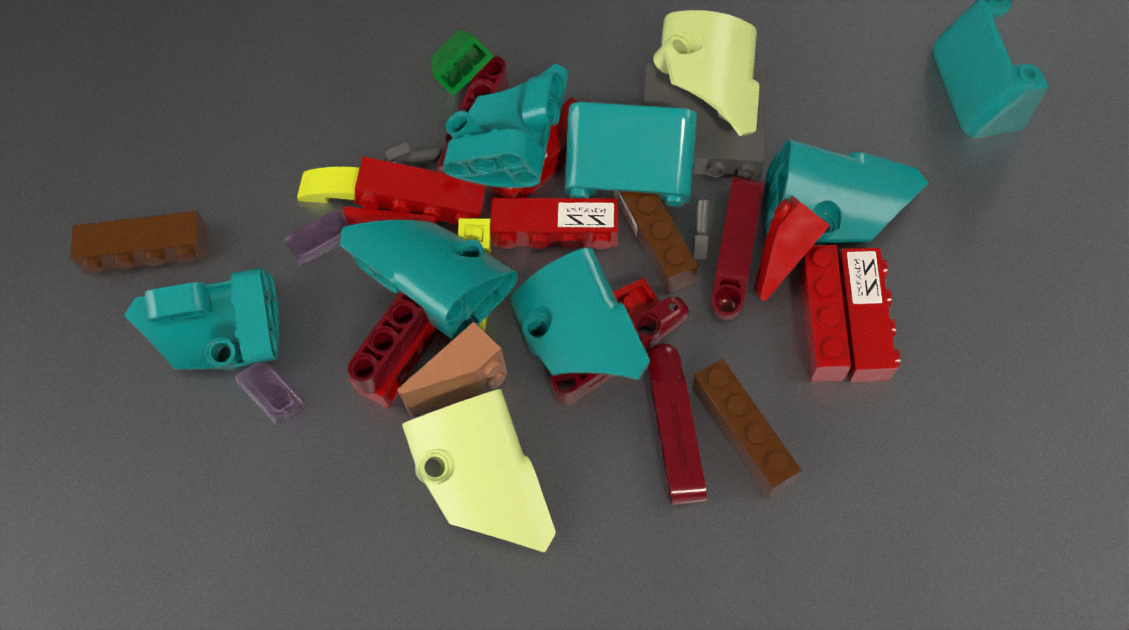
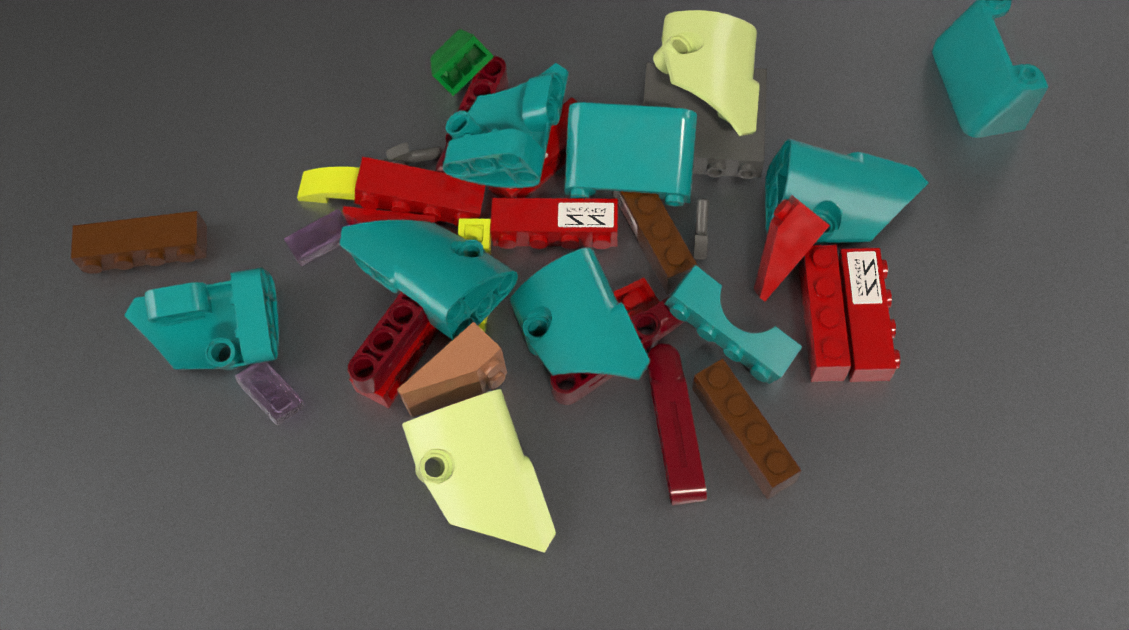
dark red piece [711,176,764,320] -> none
none -> teal arch [664,265,802,384]

